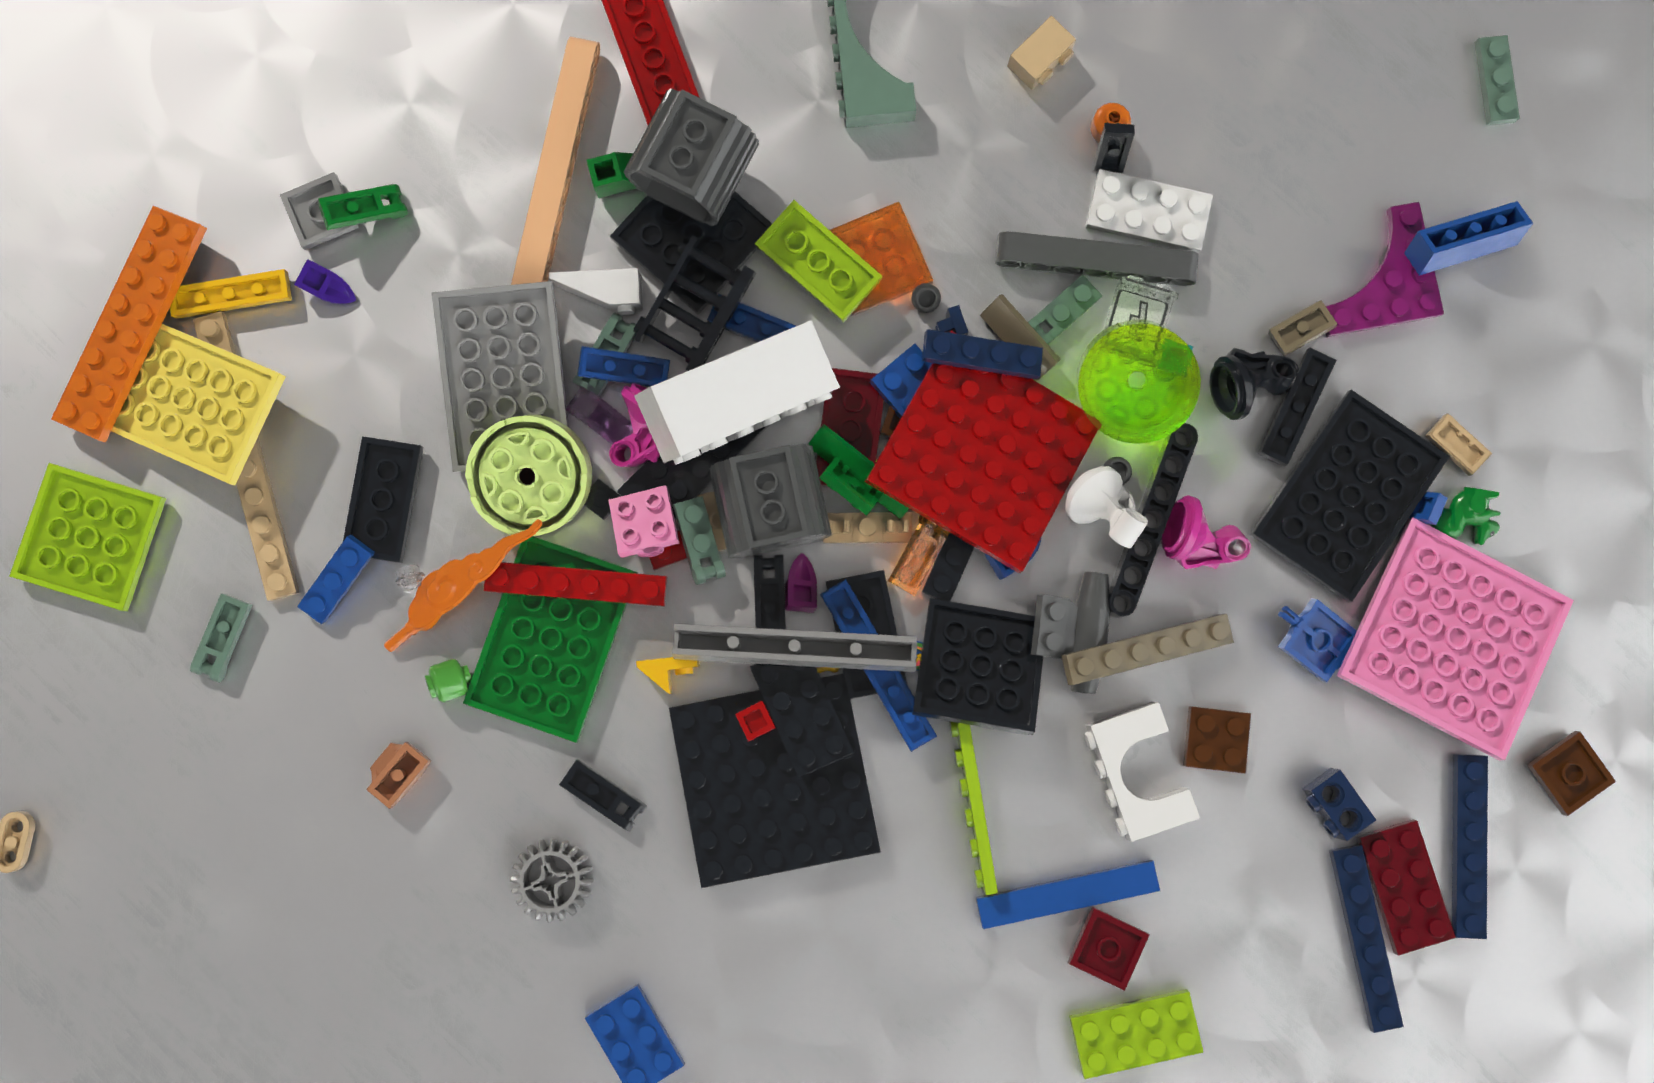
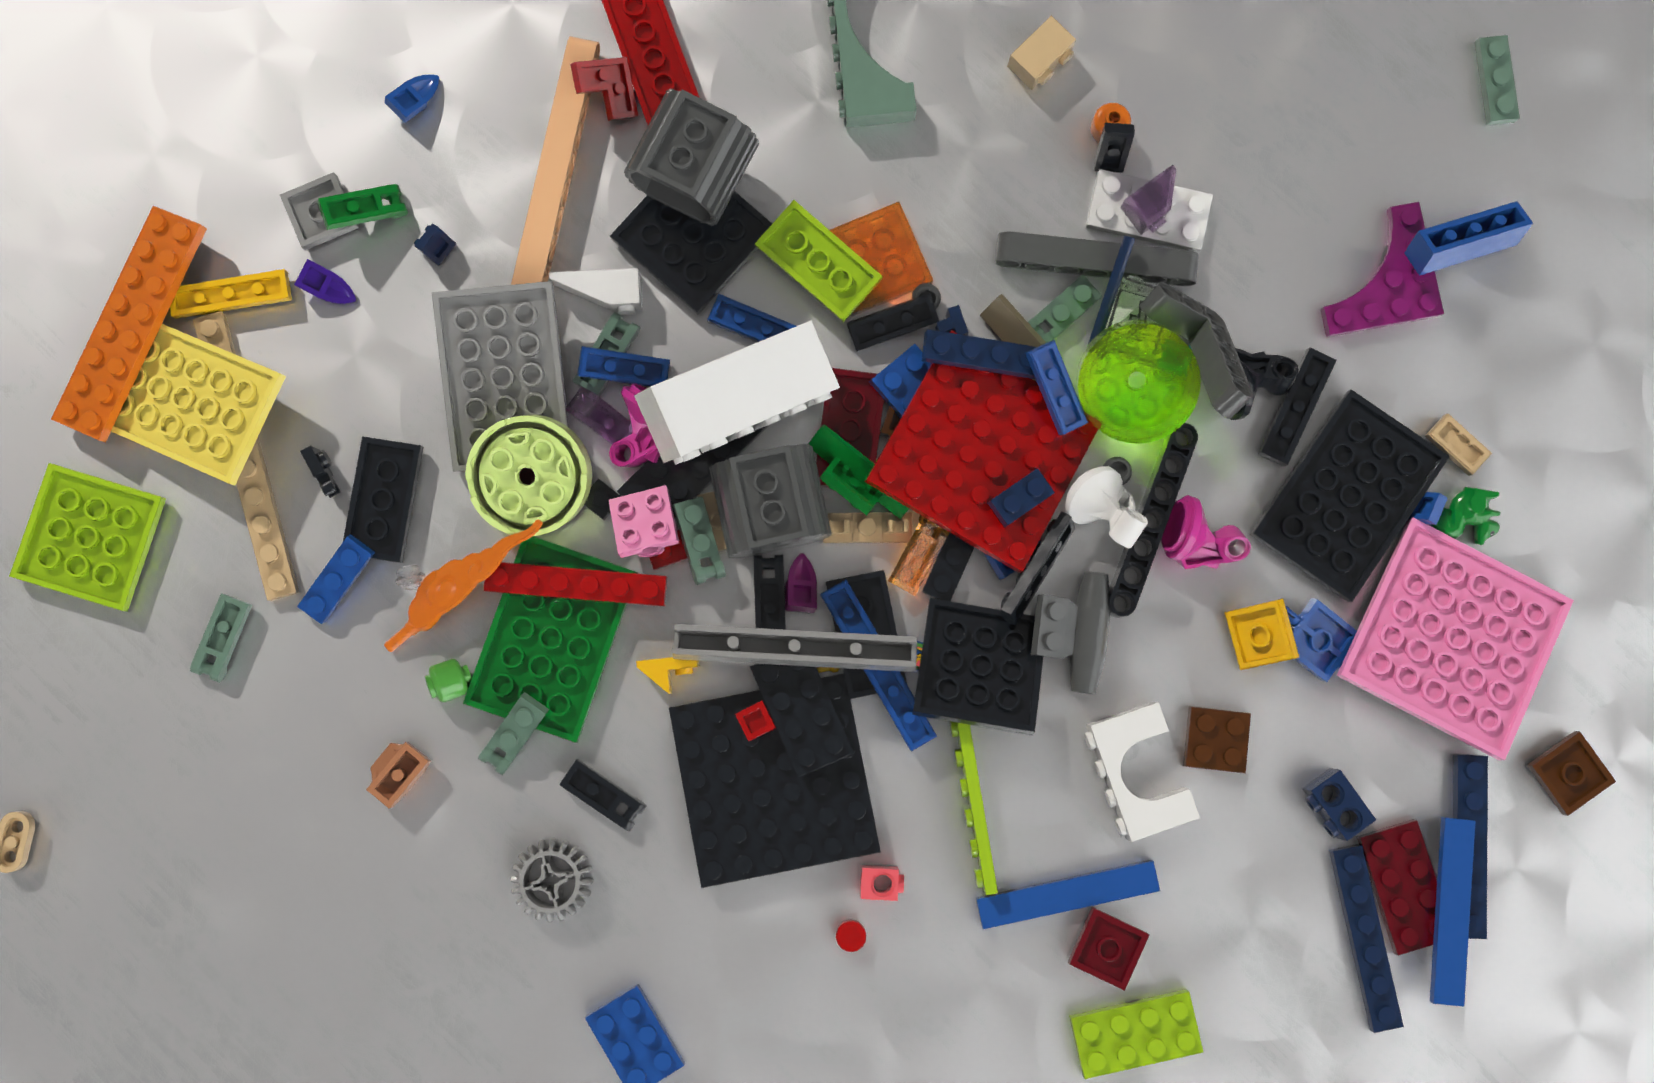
green slope [586,152,636,198] -> none
black fence [633,235,757,371] -> none
dark tan plate [1061,614,1234,685] -> none
dark tan plate [1268,300,1337,357] -> none
none -> black plate [300,445,341,498]
none -> blue plate [384,74,439,123]
none -> dark blue tile [414,223,457,266]
none -> sand green plate [478,692,549,775]
none -> red plate [570,57,639,121]
none -> red tile [836,920,866,952]
none -> black tile [847,293,940,352]
none -> coral brick [860,865,904,901]
none -> dark blue plate [988,468,1055,528]
none -> black plate [1001,511,1075,626]
none -> blue tile [1025,340,1088,435]
none -> dark blue bar [1086,235,1135,353]
none -> clear purple slope [1120,165,1176,235]
none -> dark grey beam [1140,282,1253,419]
none -> yellow tile [1225,598,1299,670]
none -> blue tile [1430,817,1476,1007]

